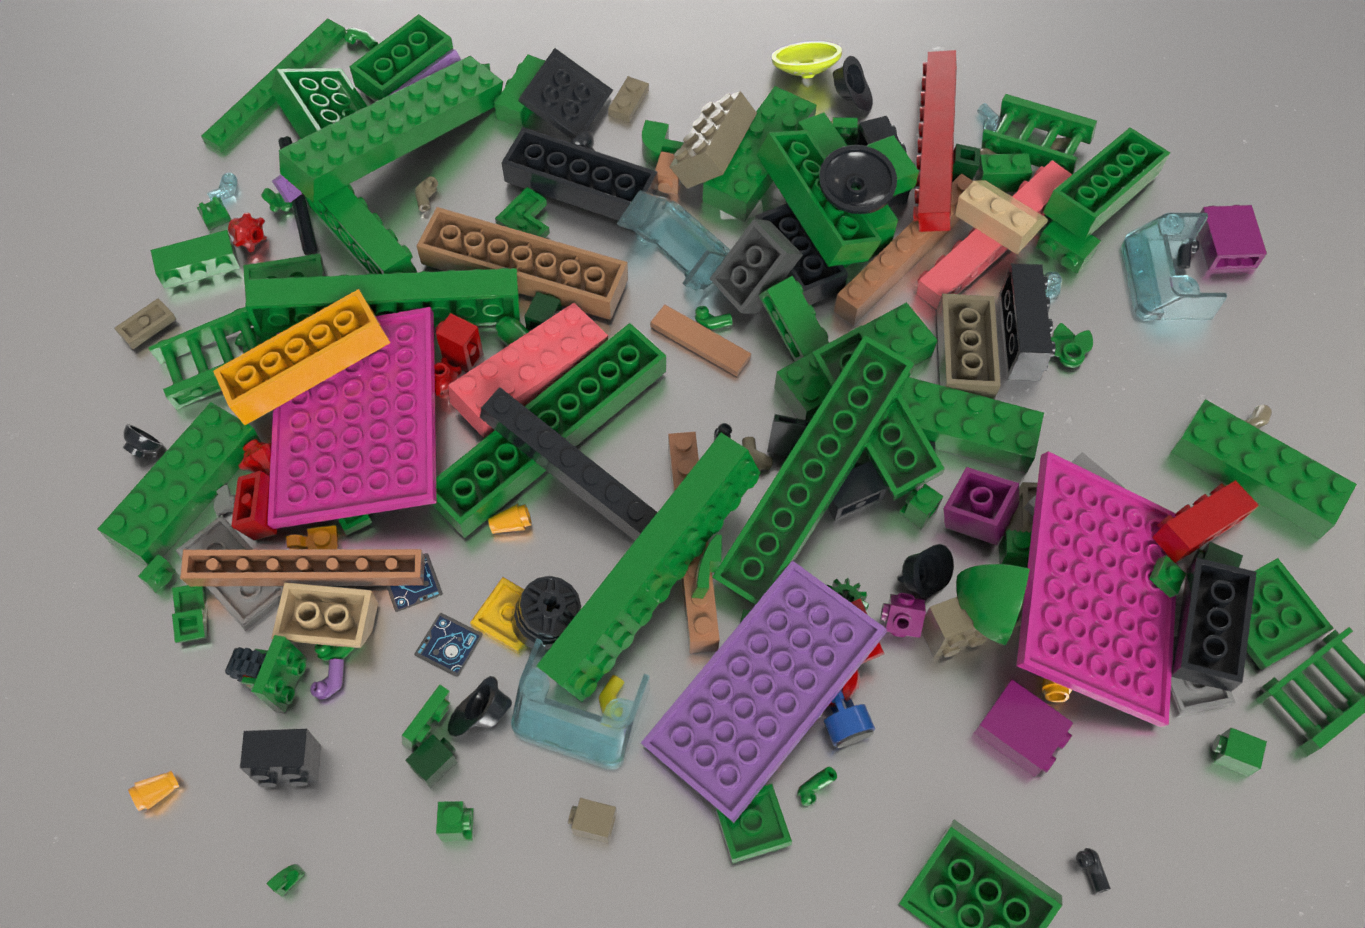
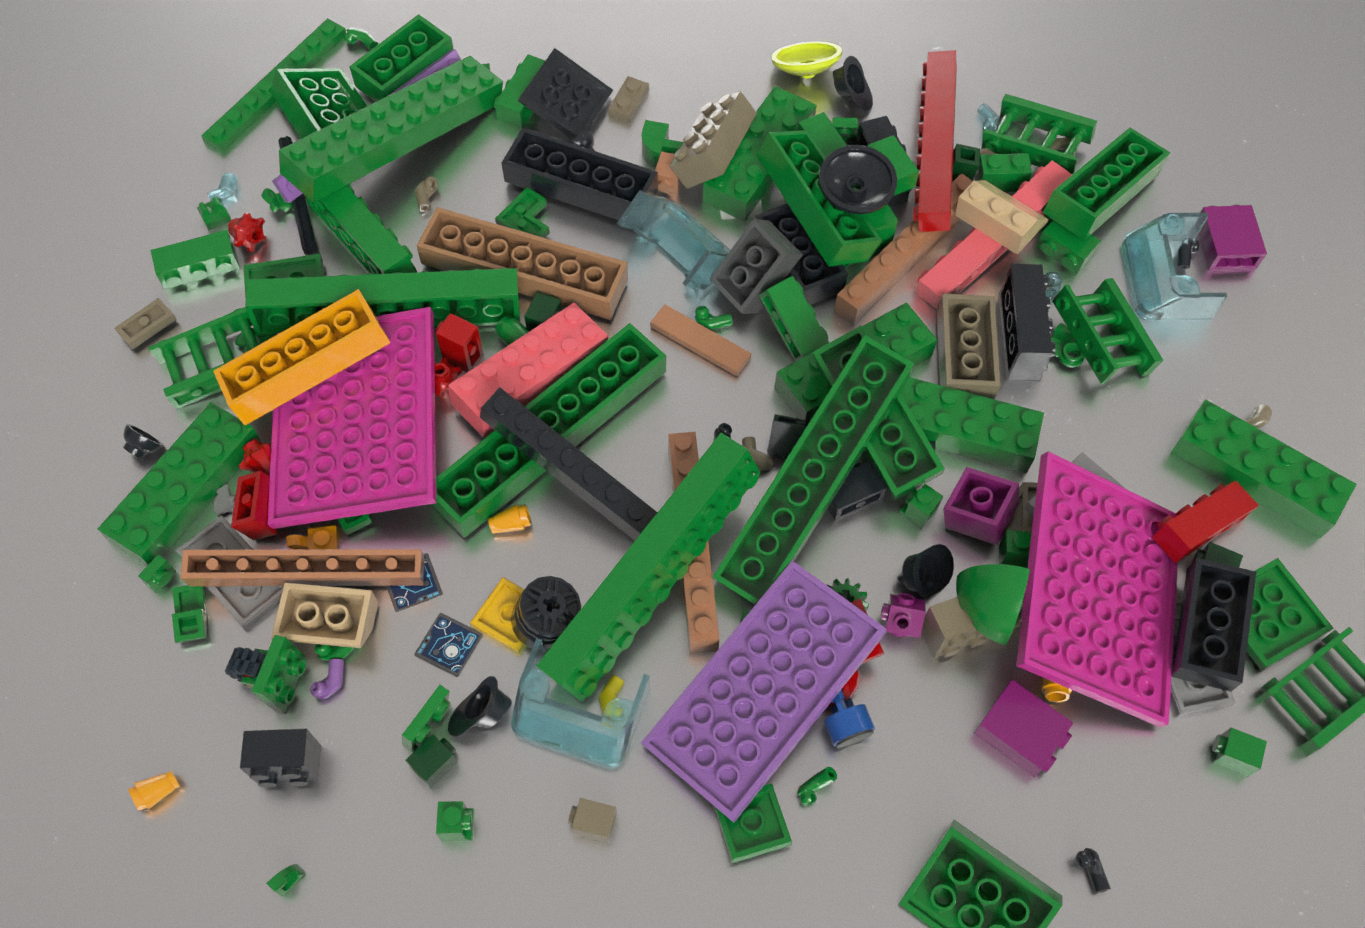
green slope [691,534,722,599] -> none
green plate [1149,555,1187,597] -> none
none -> green fence [1052,278,1163,384]

